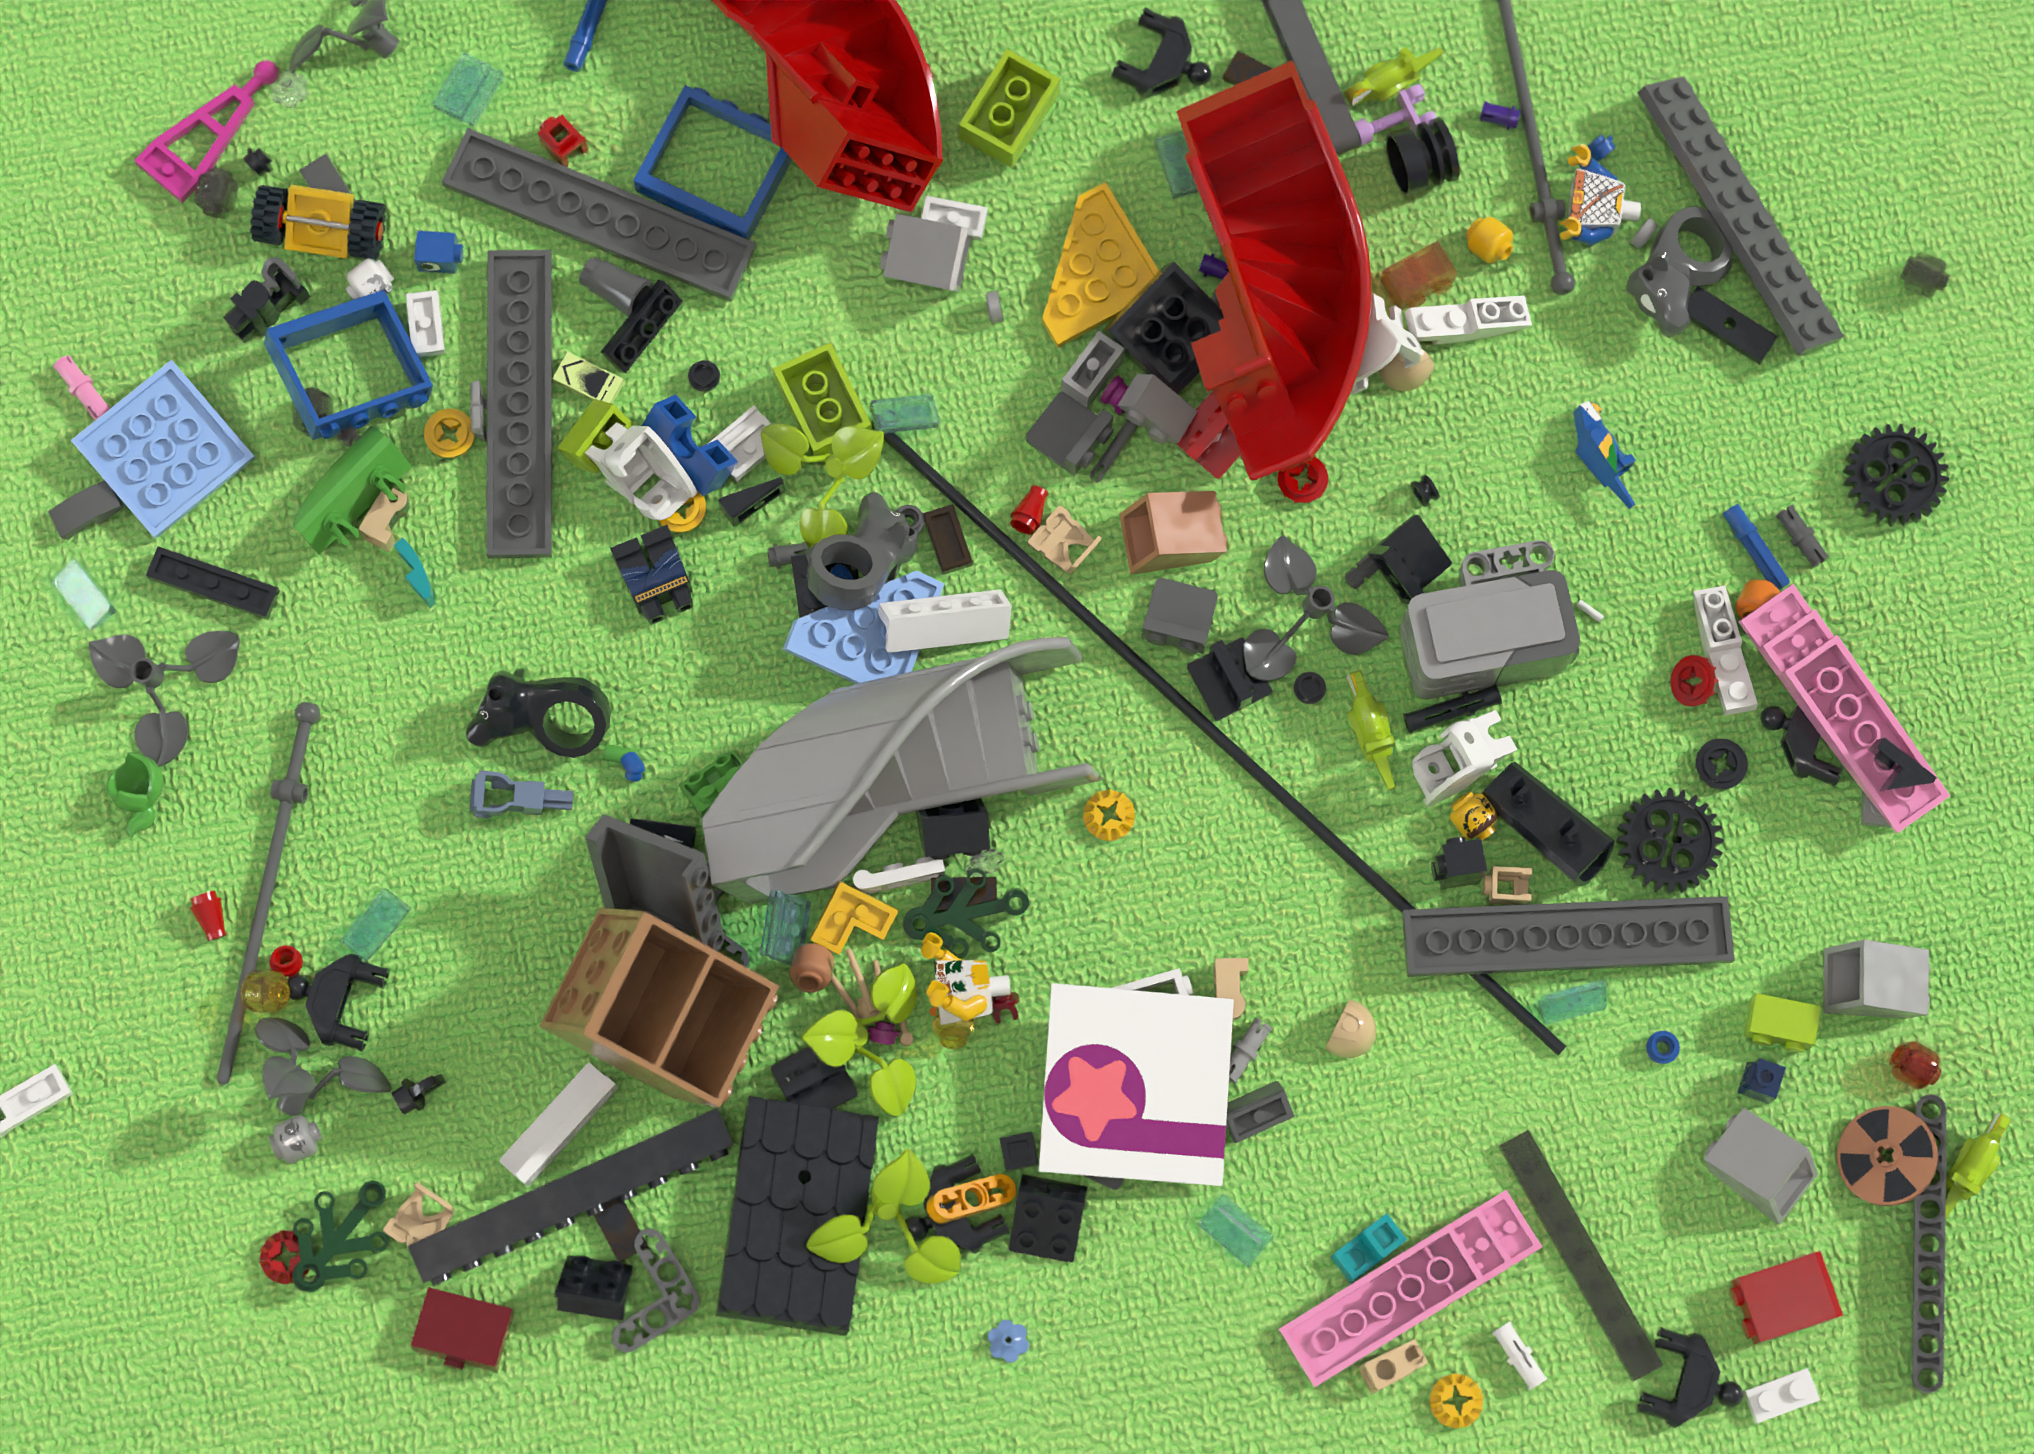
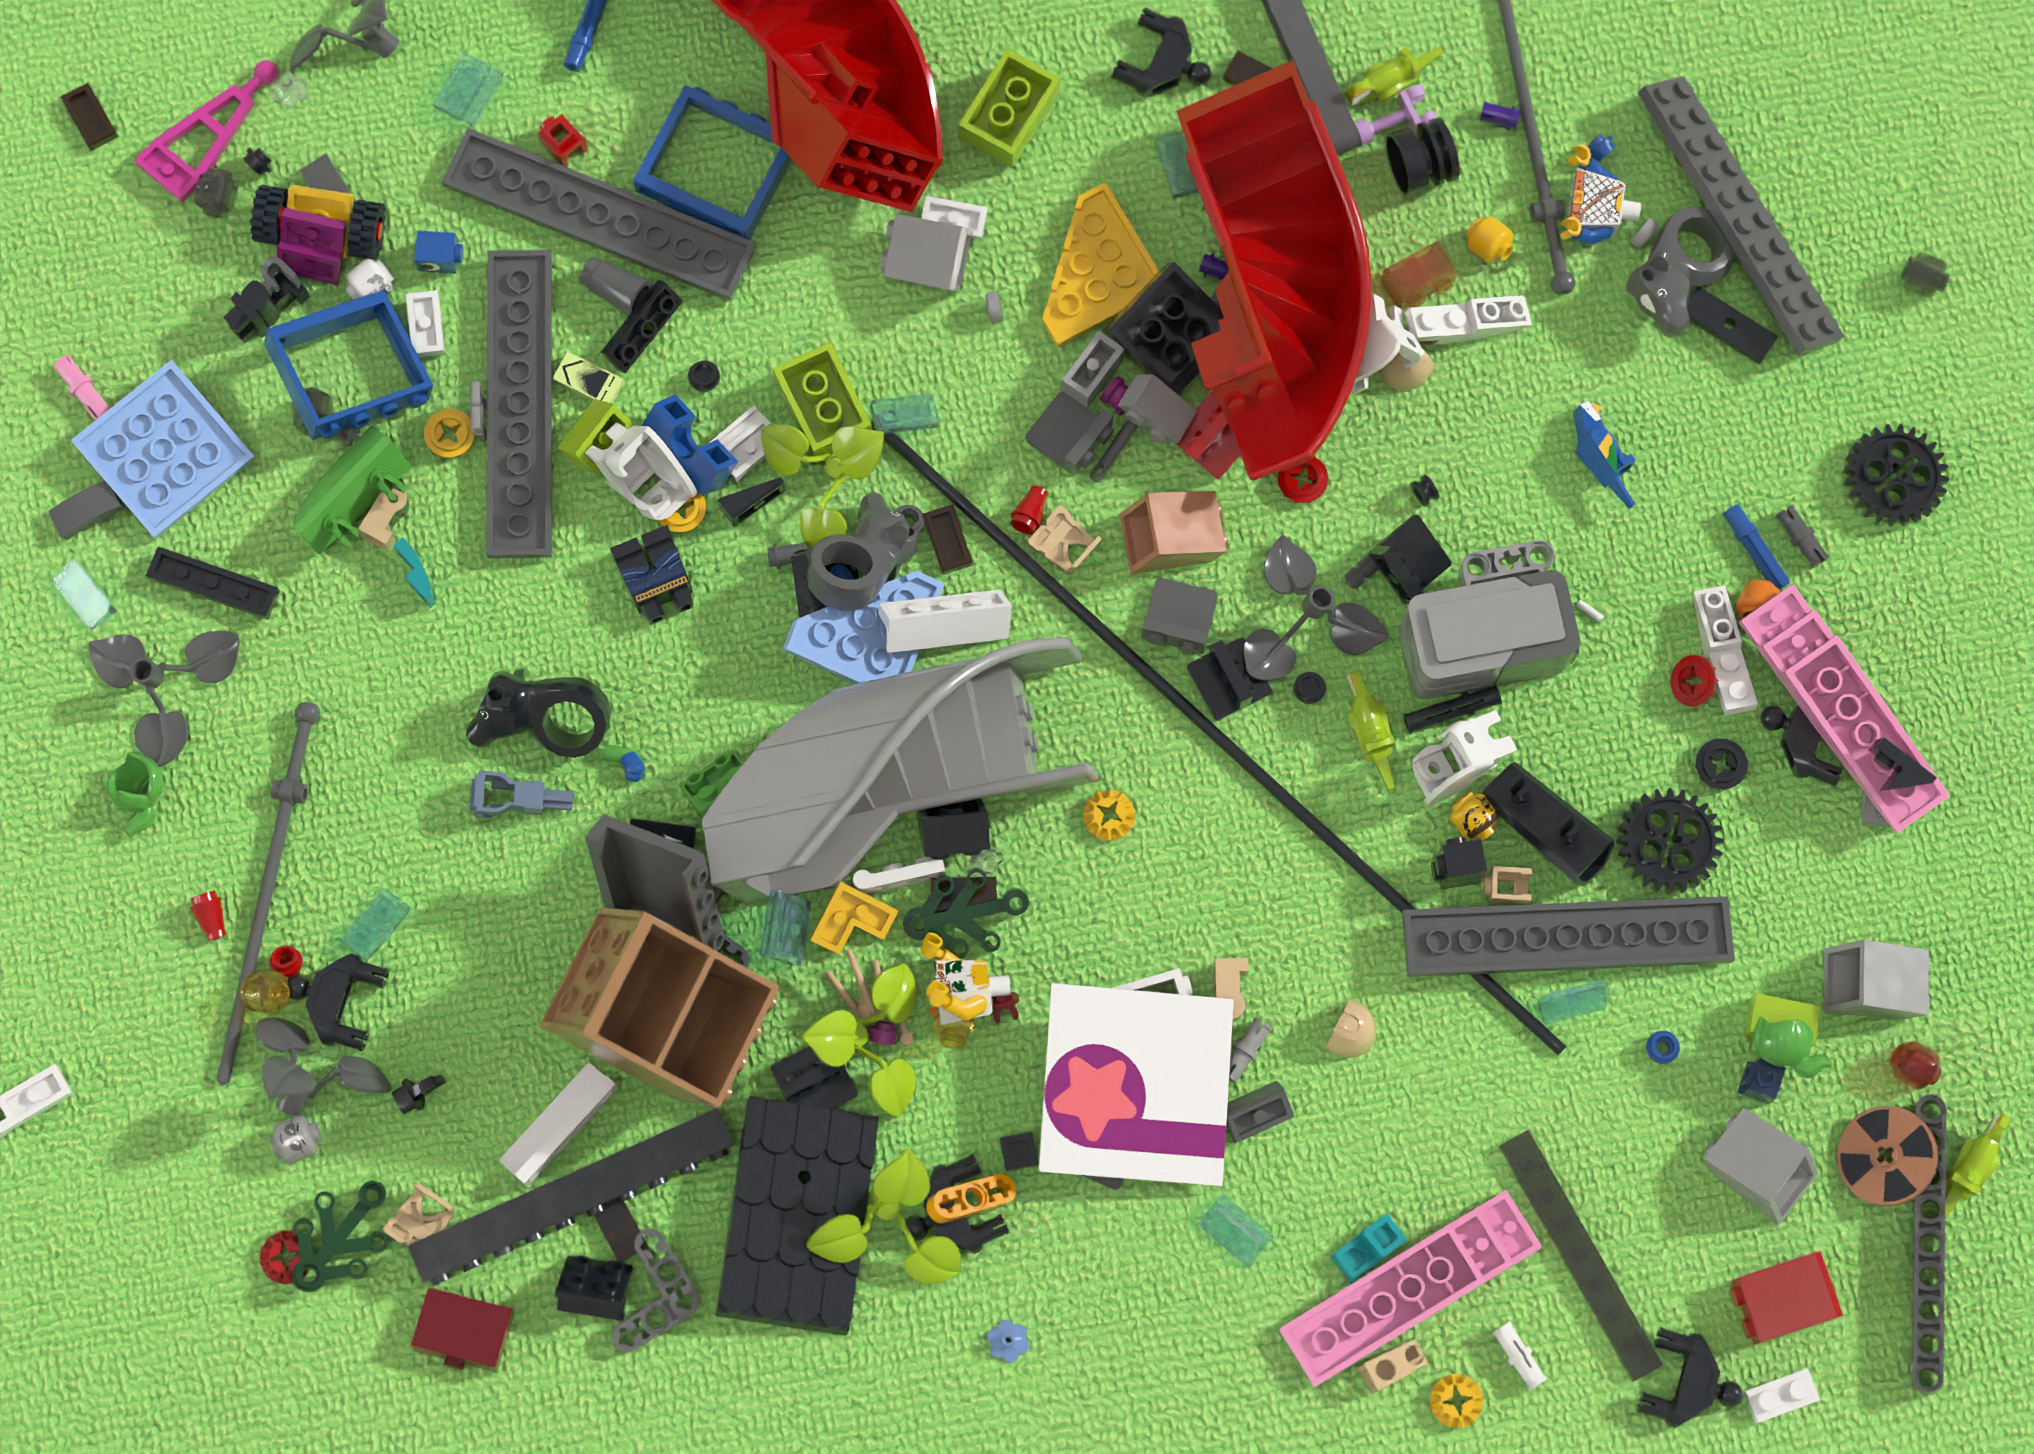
nougat head [789,944,835,993] -> none
black bracket [1008,1174,1087,1263] -> none
none -> dark brown tile [60,82,118,151]
none -> magenta slope [277,208,347,285]
none -> bright green hair [1753,1016,1832,1078]

